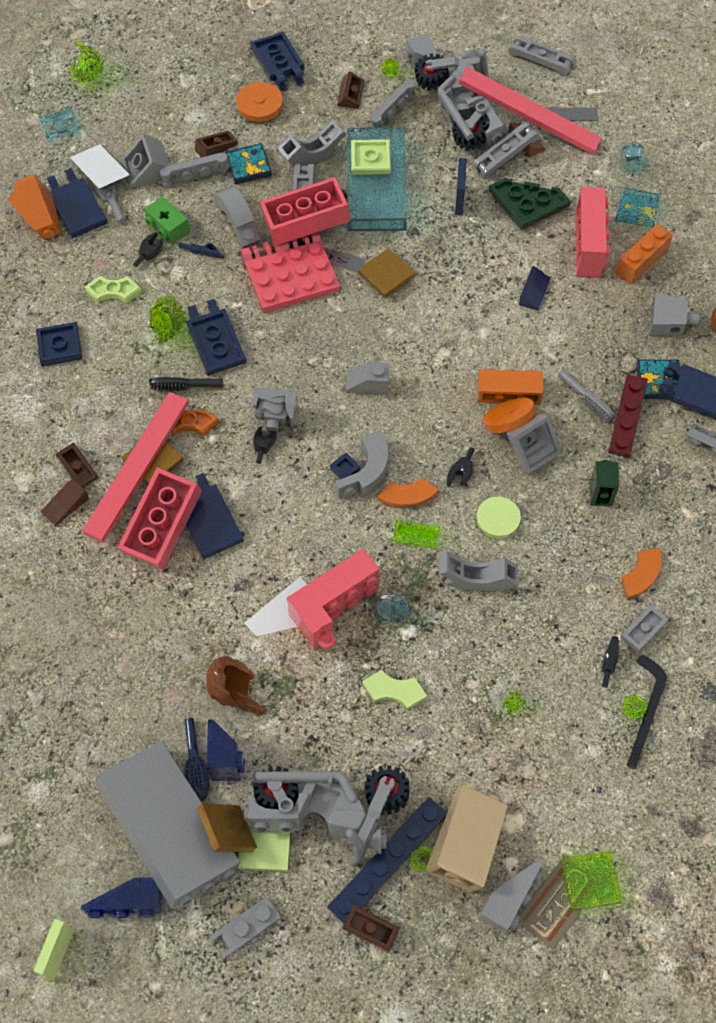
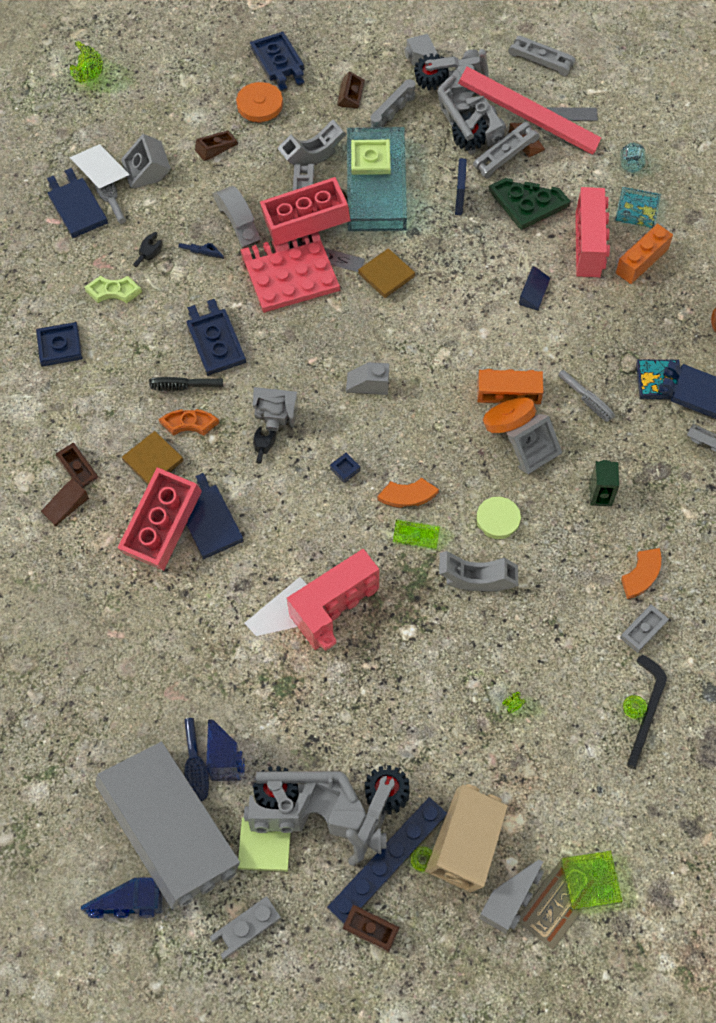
orange slope [8,174,62,240] -> none
yellowish green tile [34,919,74,981] -> none
clear light blue piece [38,106,81,141] -> none
coral tile [82,392,189,543] -> none
bright green brick [144,196,190,244] -> none
clear neon green hair [149,295,186,344] -> none
light grey plate [159,153,229,189] -> none
pearl gold tile [197,803,257,852] -> none
dark orange hair [206,656,268,715] -> none
tile [225,143,272,184] -> none
light grey arch [335,430,388,499] -> none
yellowish green tile [362,670,427,710] -> none
clear light blue head [376,593,411,624] -> none
clear neon green plate [381,58,399,76] -> none
black hand [446,447,475,487] -> none
black hand [602,636,619,688] -> none
dark red plate [608,374,648,458] -> none
light grey torso [649,292,699,336] -> none

